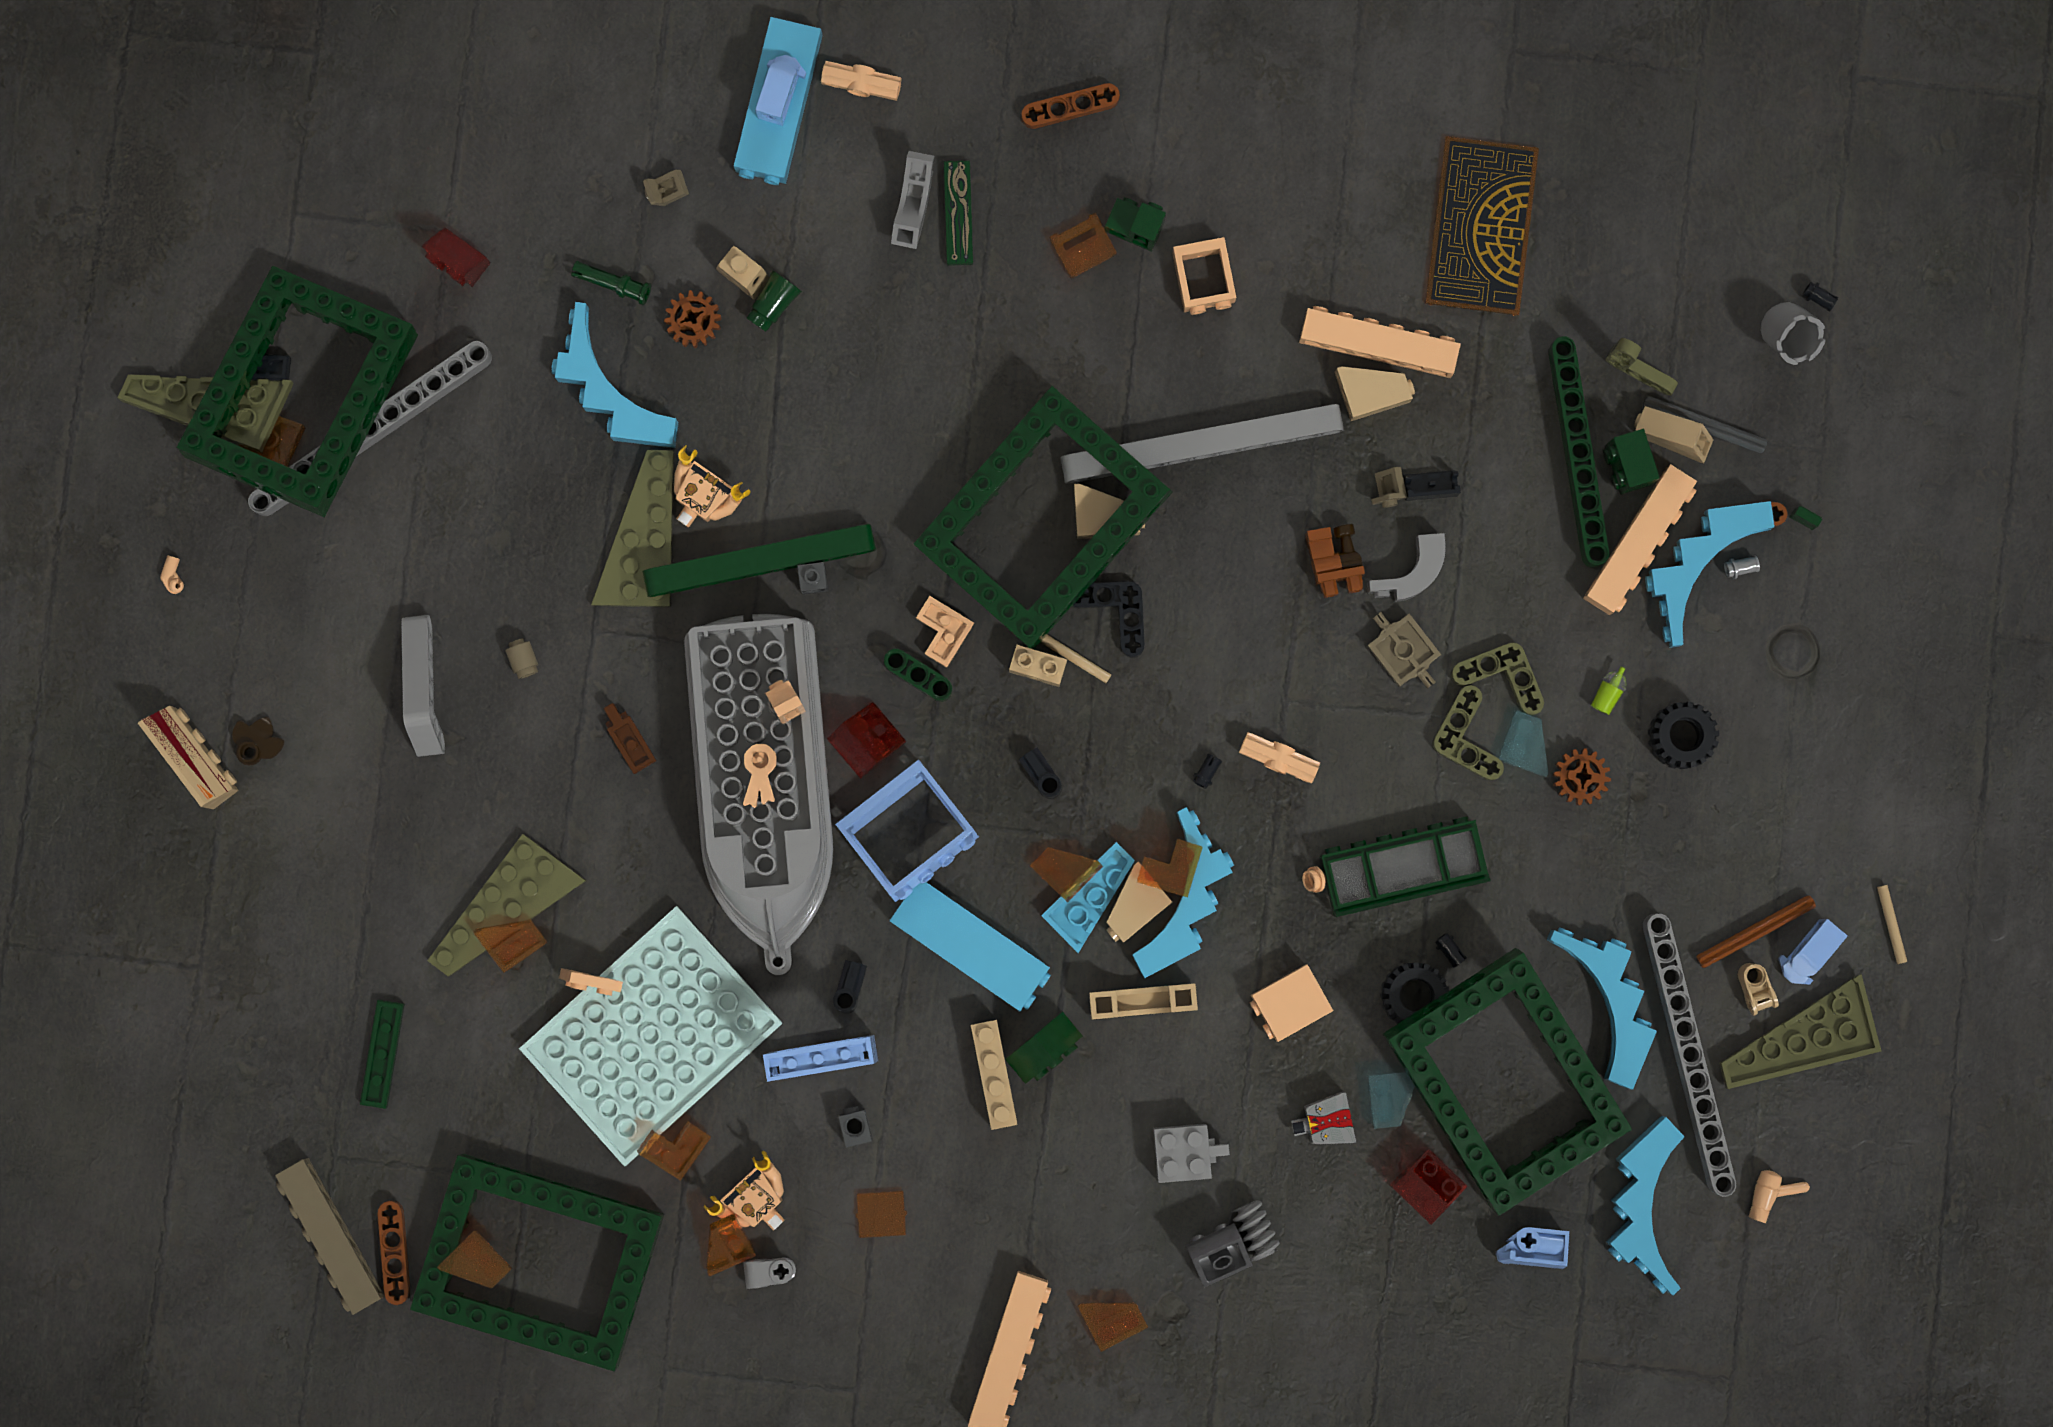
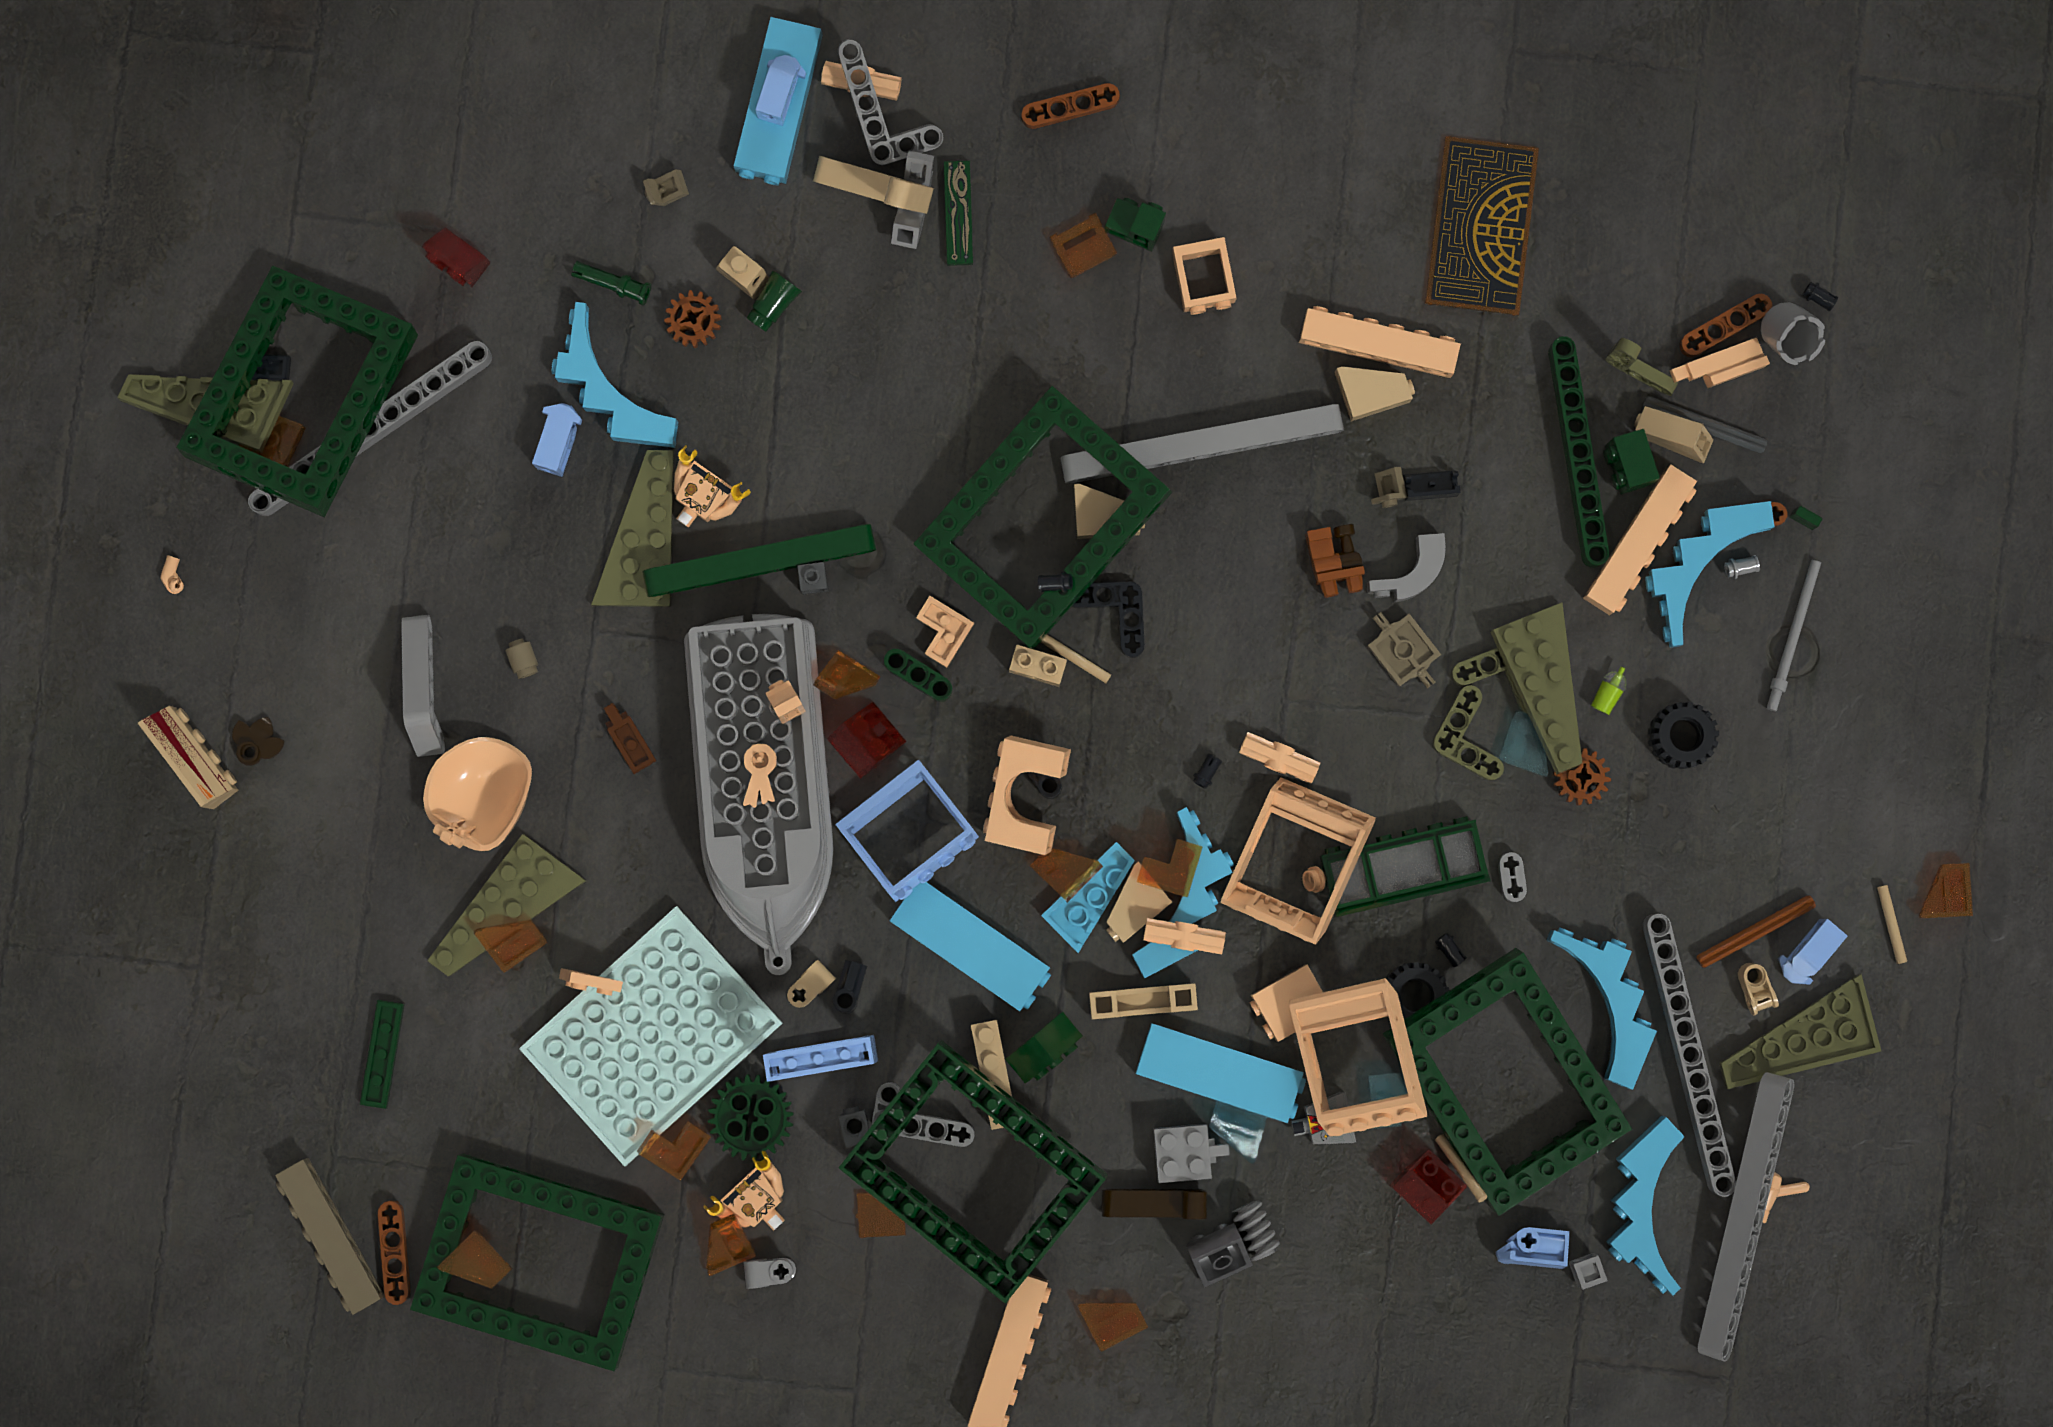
none -> light nougat piece [423,737,532,851]
none -> light blue piece [532,403,582,477]
none -> dark green gear [708,1074,794,1160]
none -> tan piece [787,960,836,1008]
none -> tan beam [813,156,934,214]
none -> clear orange wing [813,650,880,699]
none -> light grey beam [838,39,943,165]
none -> dark green brick [838,1040,1108,1304]
none -> light grey beam [872,1082,975,1147]
none -> light nougat arch [983,736,1071,855]
none -> black pin [1038,571,1073,593]
none -> dark brown beam [1102,1189,1207,1220]
none -> medium azure brick [1135,1023,1306,1123]
none -> light nougat piece [1143,918,1226,955]
none -> clear light blue wing [1209,1101,1267,1164]
none -> light nougat window [1220,777,1376,945]
none -> light nougat window [1289,978,1427,1137]
none -> tan bar [1435,1134,1488,1202]
none -> olive wing [1490,603,1582,775]
none -> light grey beam [1498,852,1527,902]
none -> light grey brick [1568,1253,1608,1290]
none -> light nougat piece [1669,337,1770,389]
none -> dark orange beam [1679,294,1772,357]
none -> light grey beam [1698,1072,1794,1362]
none -> light grey bar [1766,560,1821,712]
none -> clear orange wing [1919,863,1973,918]

